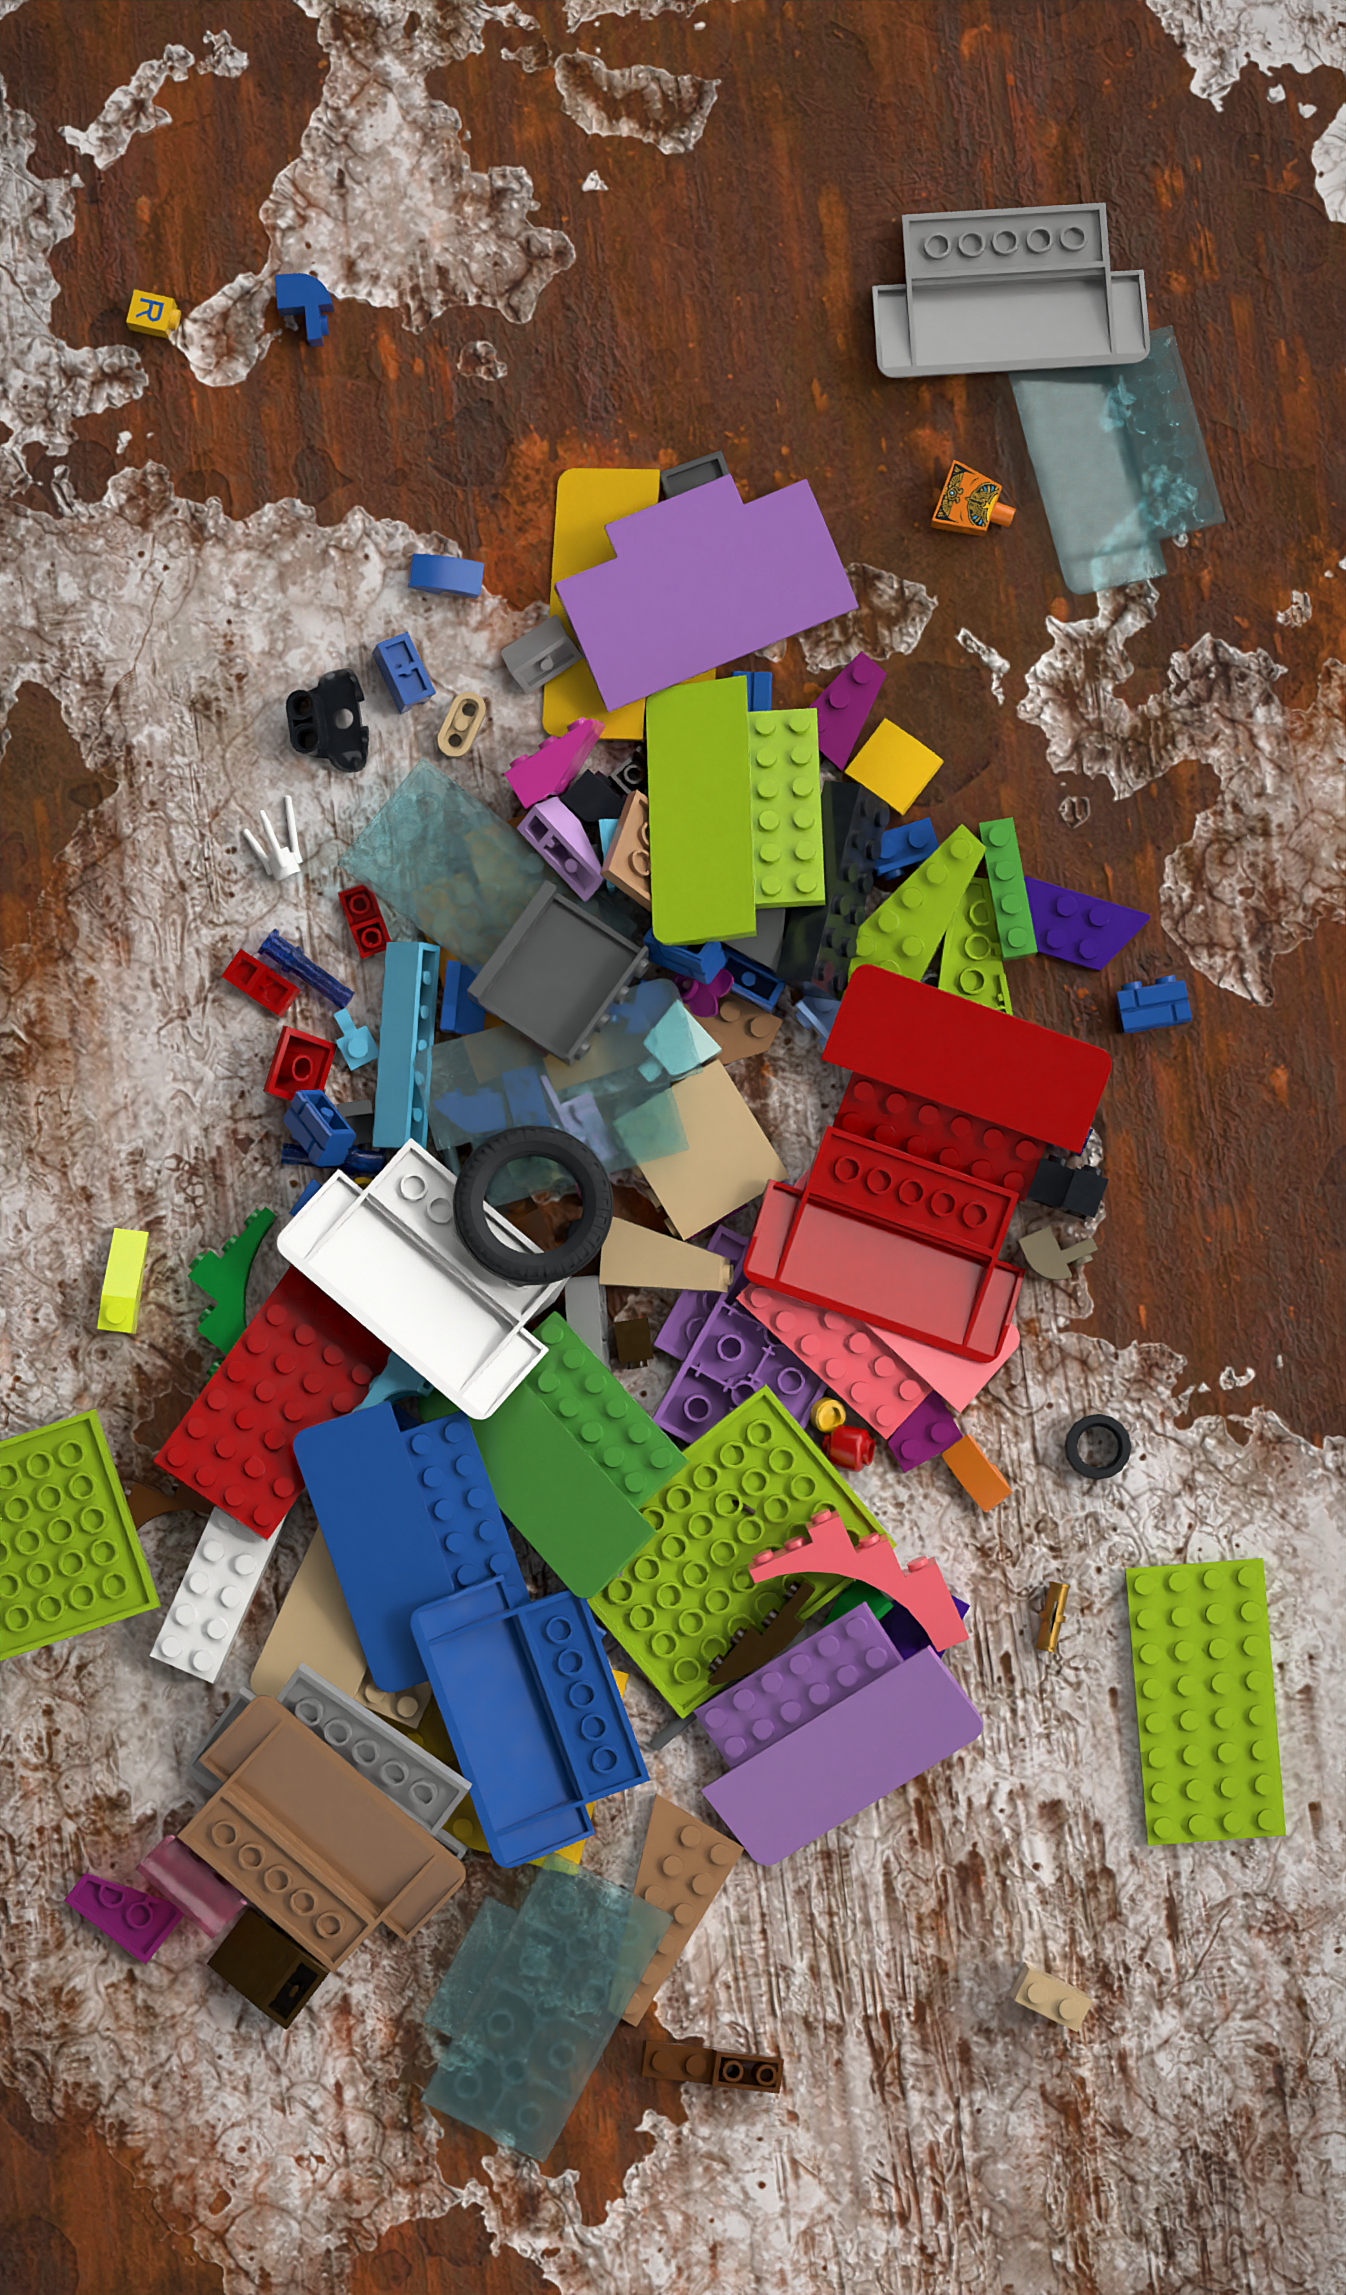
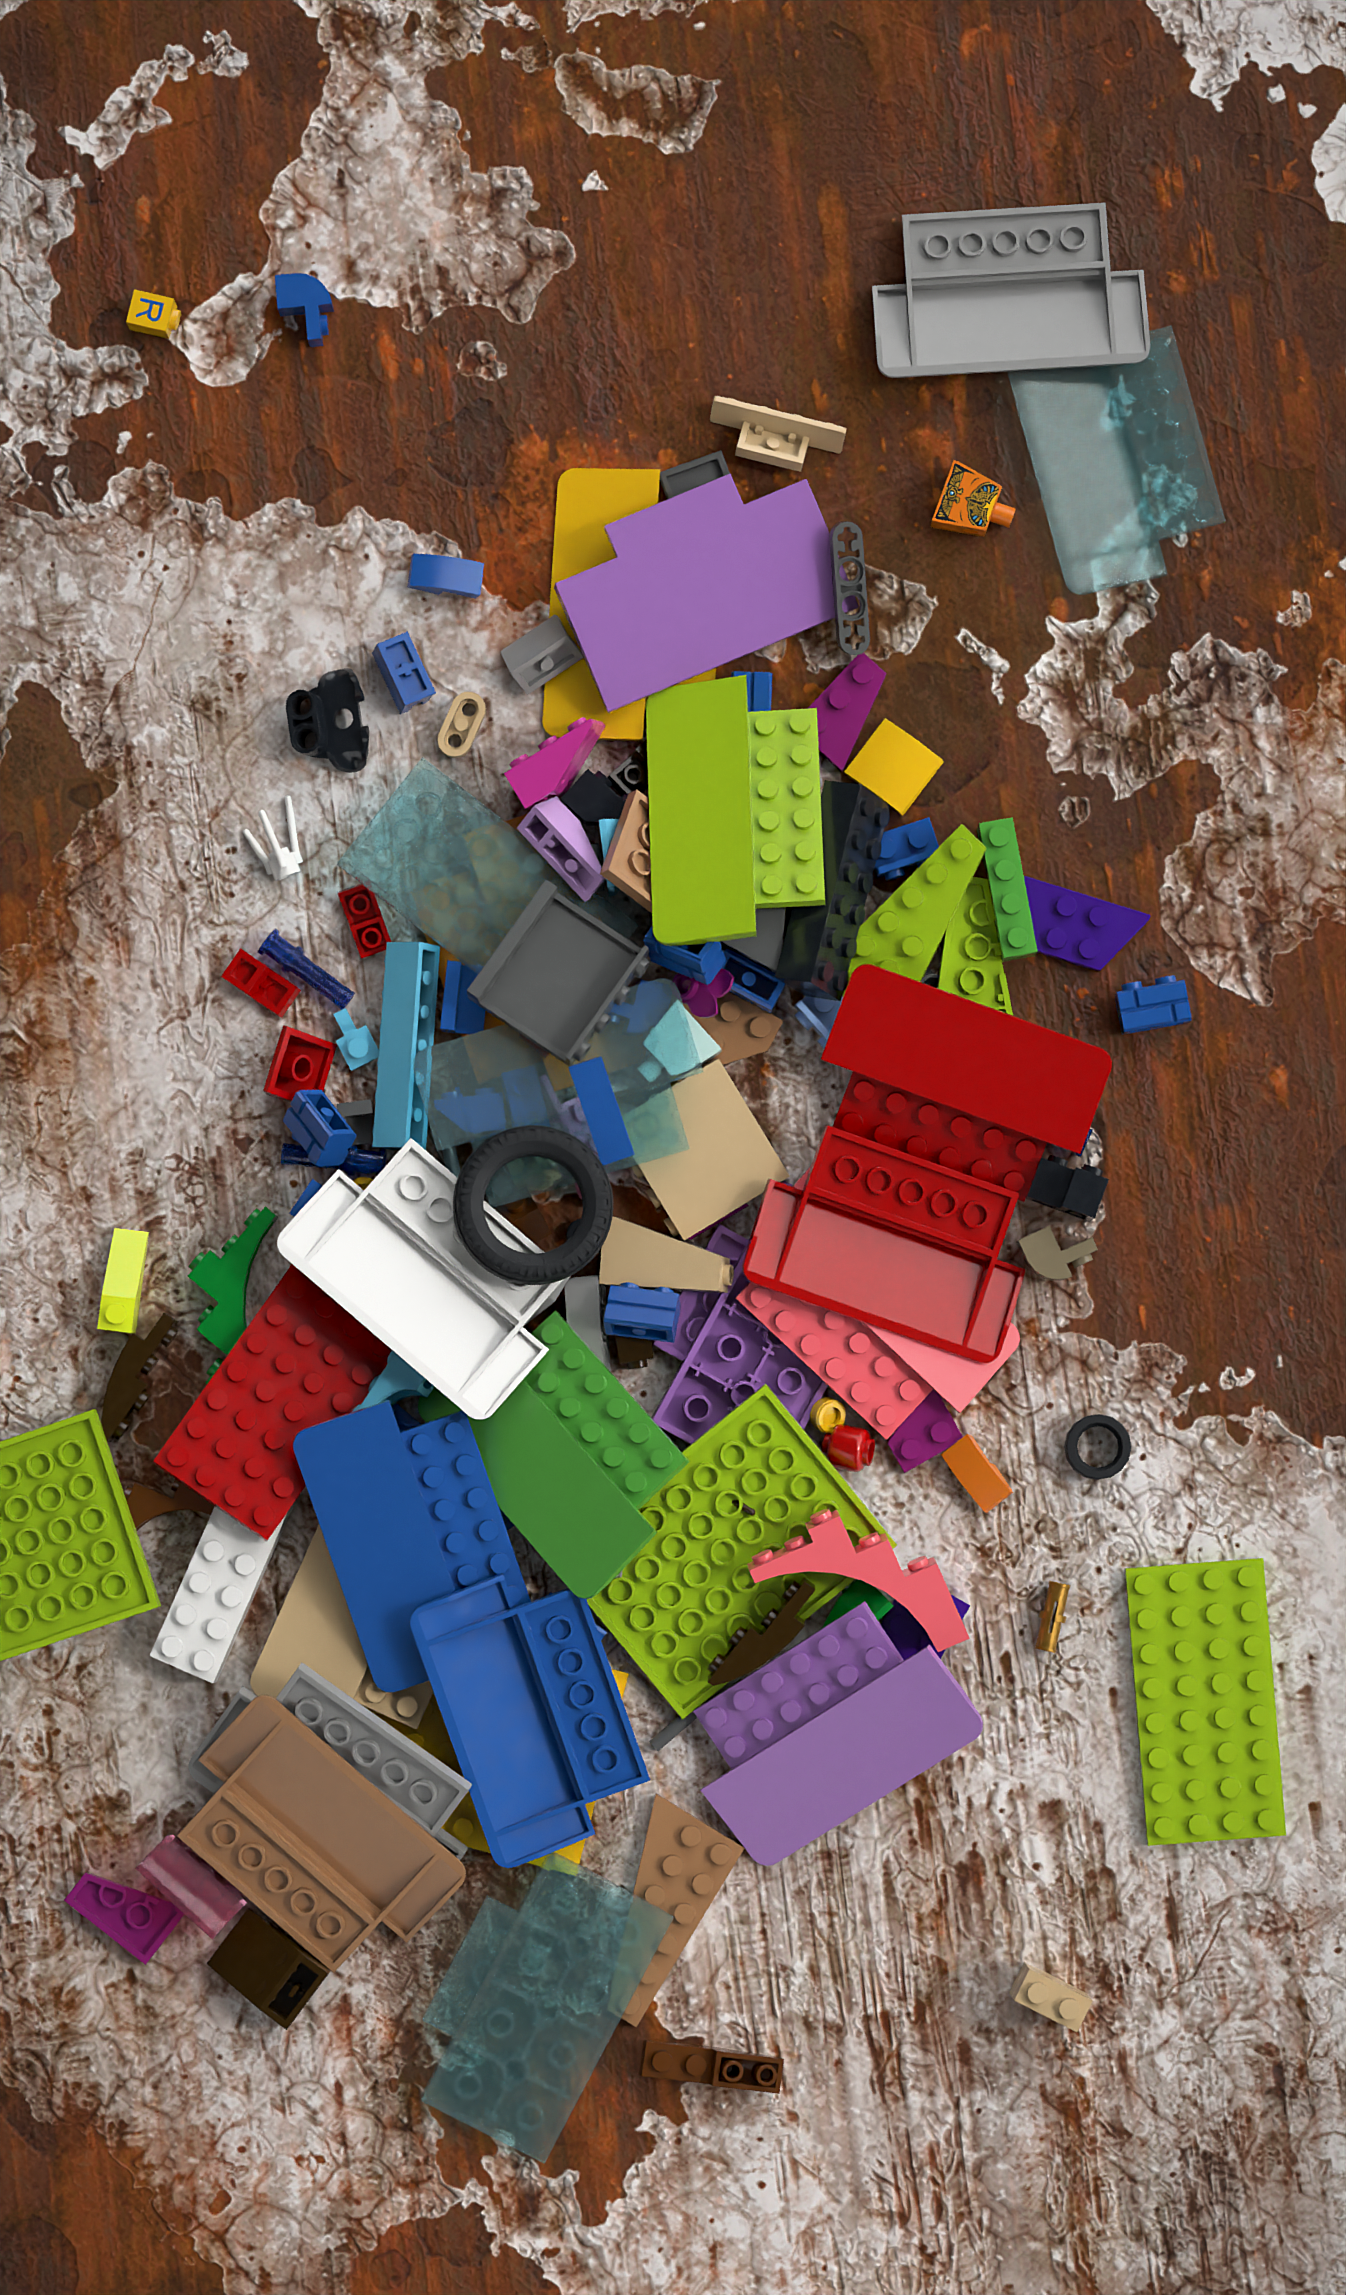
none -> dark brown slope [101,1313,179,1442]
none -> blue tile [568,1056,635,1166]
none -> blue brick [604,1282,681,1343]
none -> tan bracket [710,396,846,472]
none -> dark grey beam [829,521,870,655]

